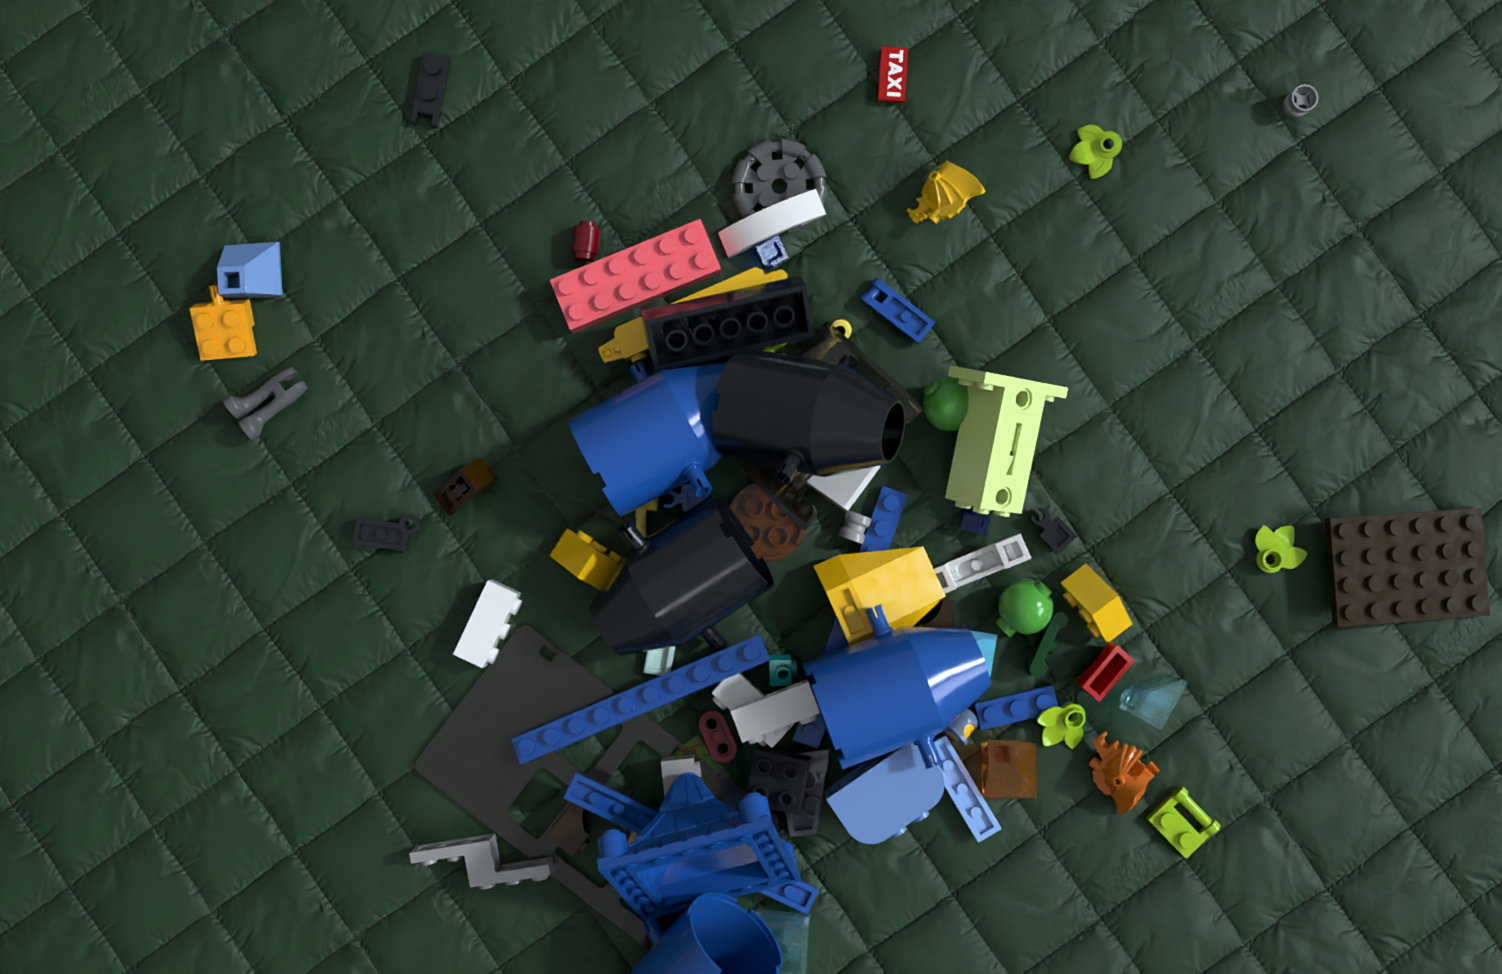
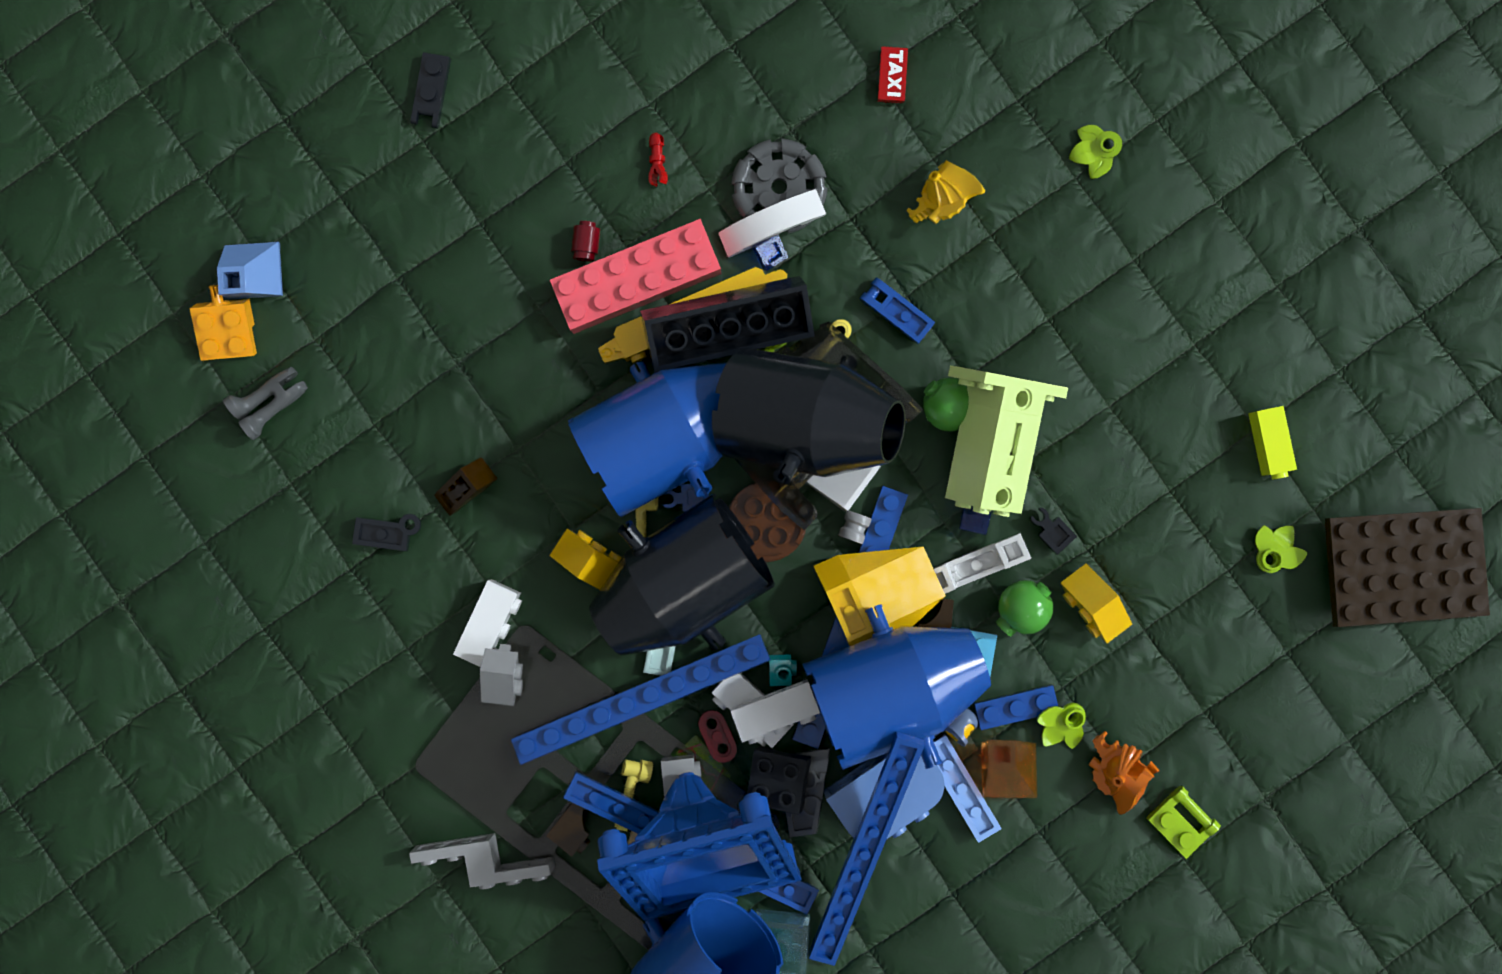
dark green plate [1025,610,1068,678] -> none
red brick [1076,641,1134,702] -> none
clear light blue slope [1119,674,1188,730] -> none
light grey wheel [1282,84,1319,118] -> none
none -> light grey brick [480,644,523,706]
none -> light yellow brick [615,759,653,831]
none -> red piece [649,133,668,187]
none -> blue plate [809,732,925,966]
none -> neon yellow brick [1248,406,1297,480]

